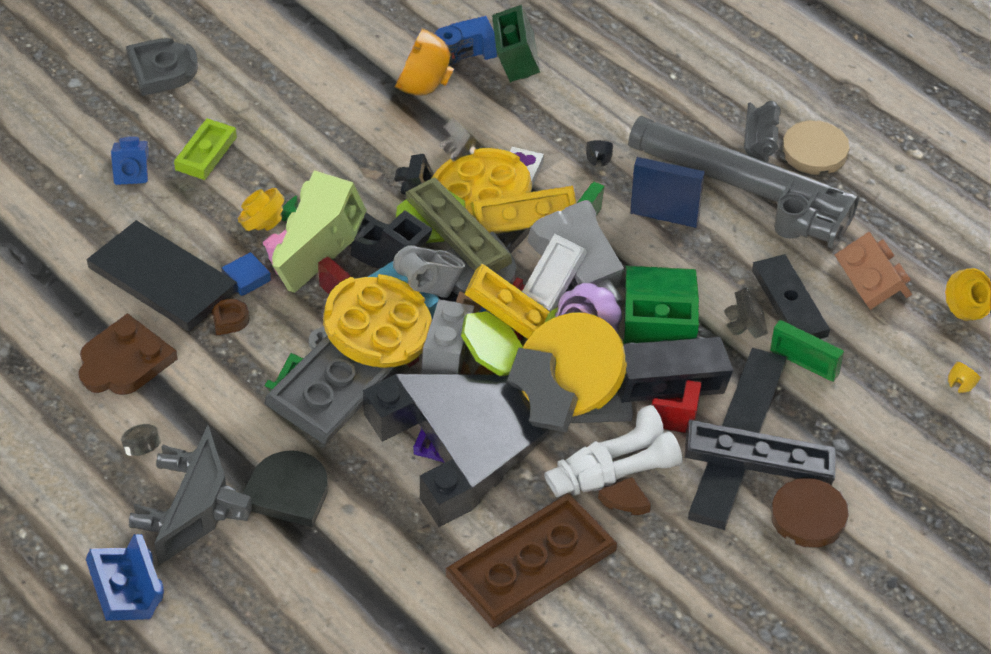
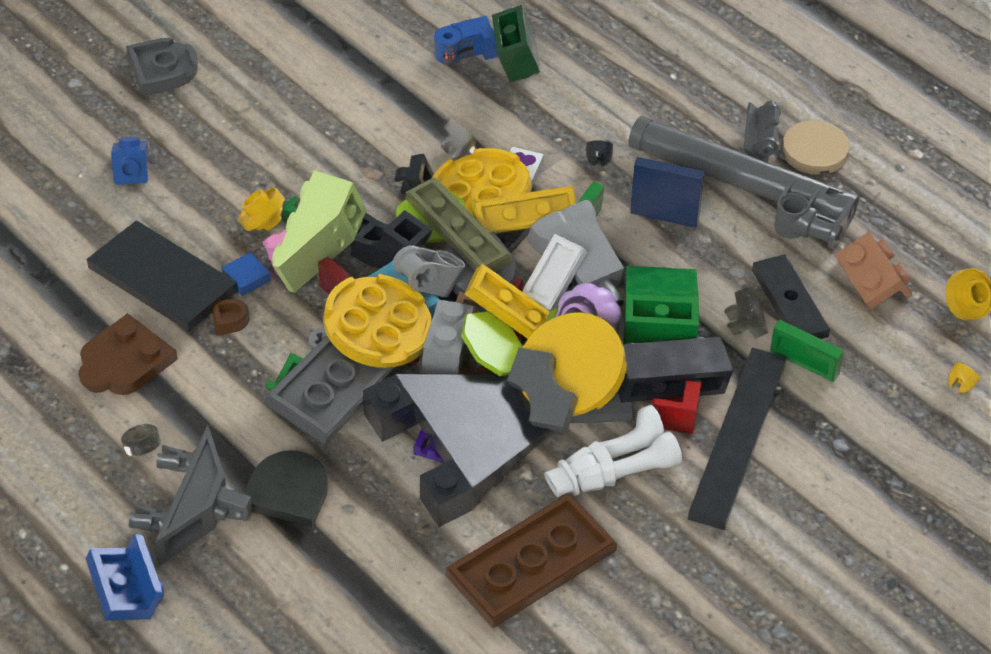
lime plate [174,118,237,180] -> none
light orange cylinder [395,28,454,96] -> none
reddish brown tile [598,477,651,515] -> none
black tile [685,420,835,485] -> none
reddish brown tile [771,478,849,548] -> none

